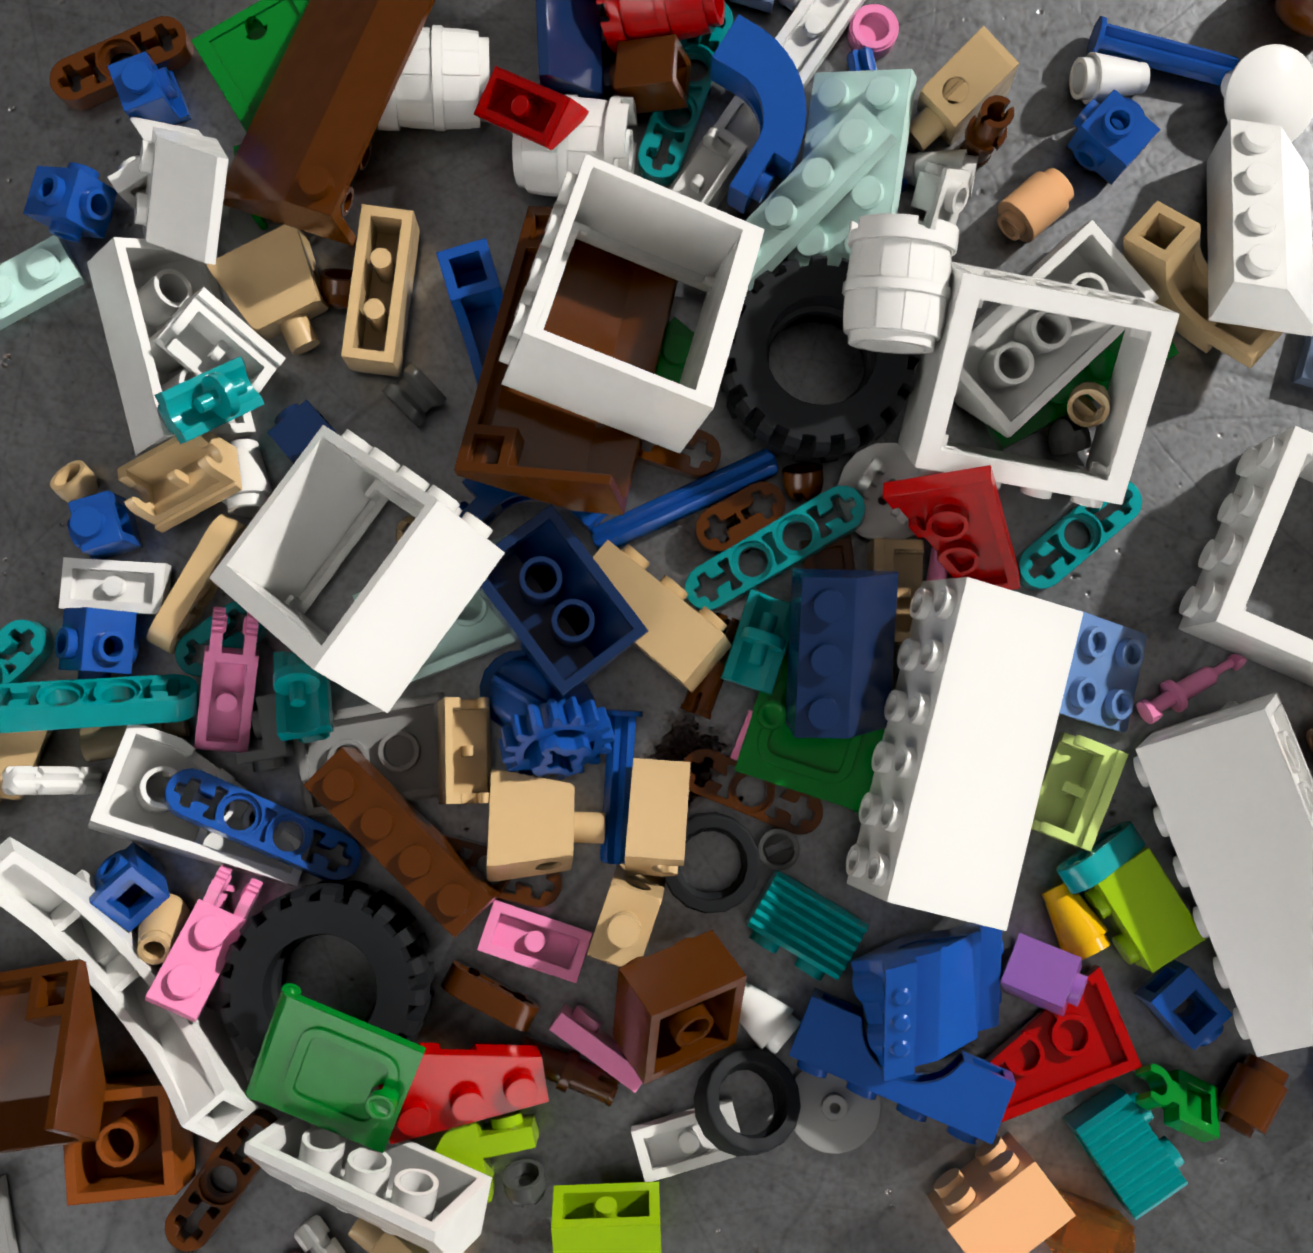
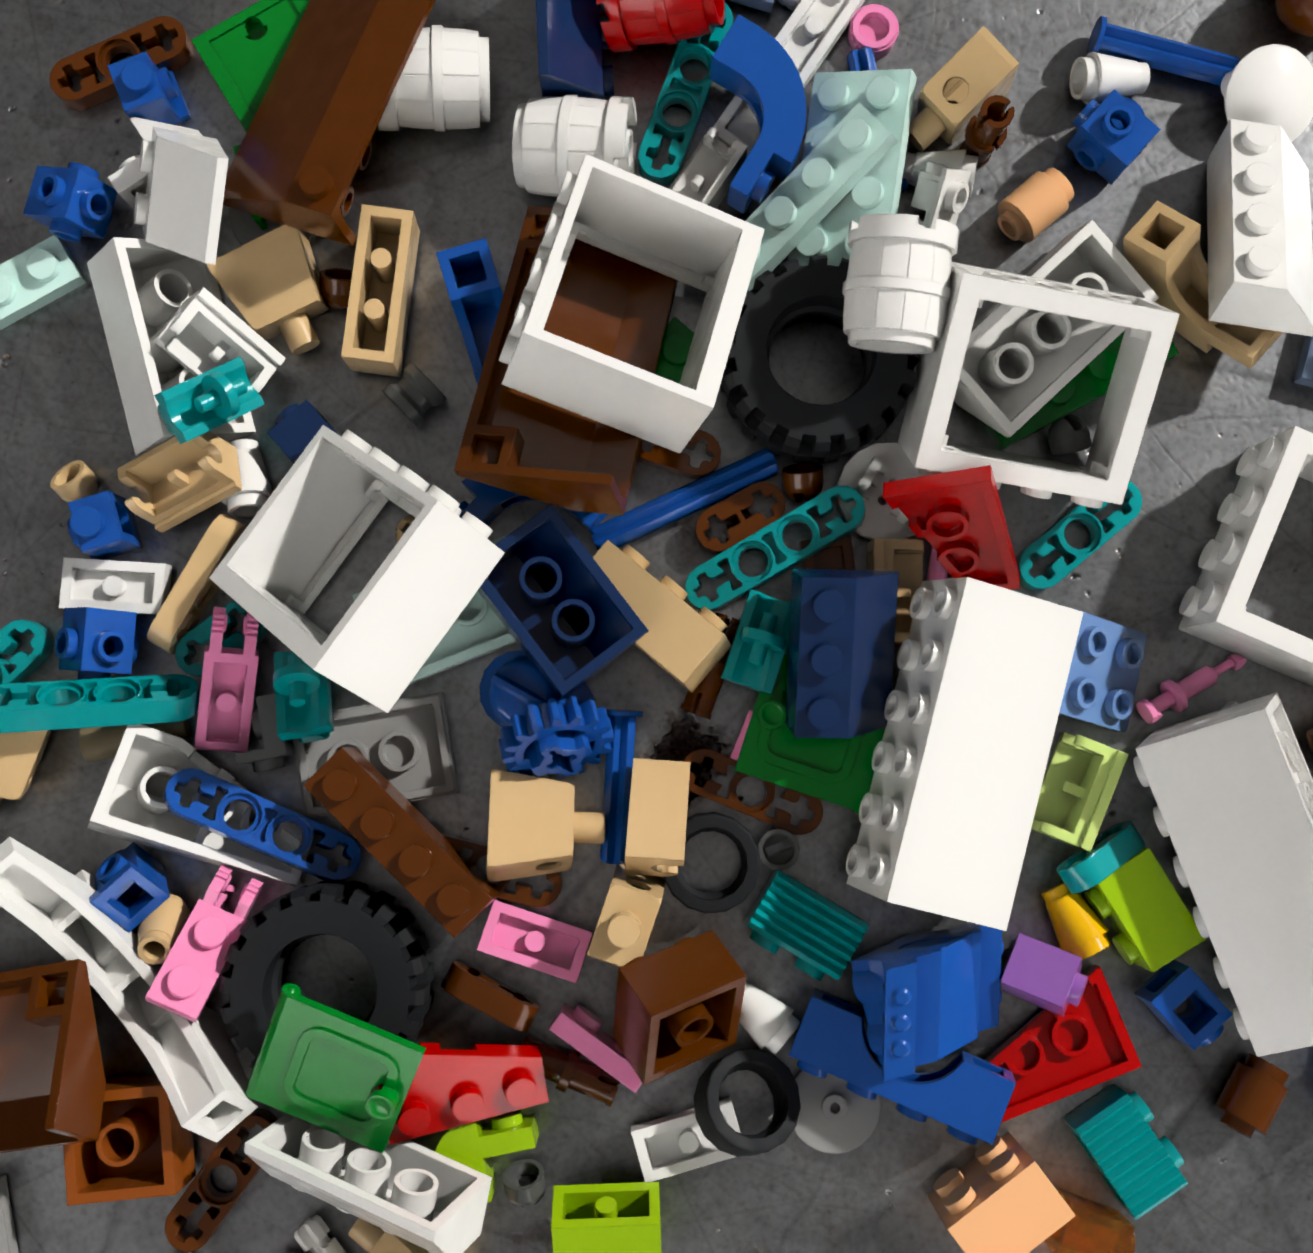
white axle [1,766,102,795] -> none
tan hinge [437,697,491,805] -> none
red slope [474,66,589,151] -> none
reddish brown brick [610,34,691,114] -> none
tan hinge [1067,381,1111,427] -> none
green plate [1135,1064,1220,1143] -> none

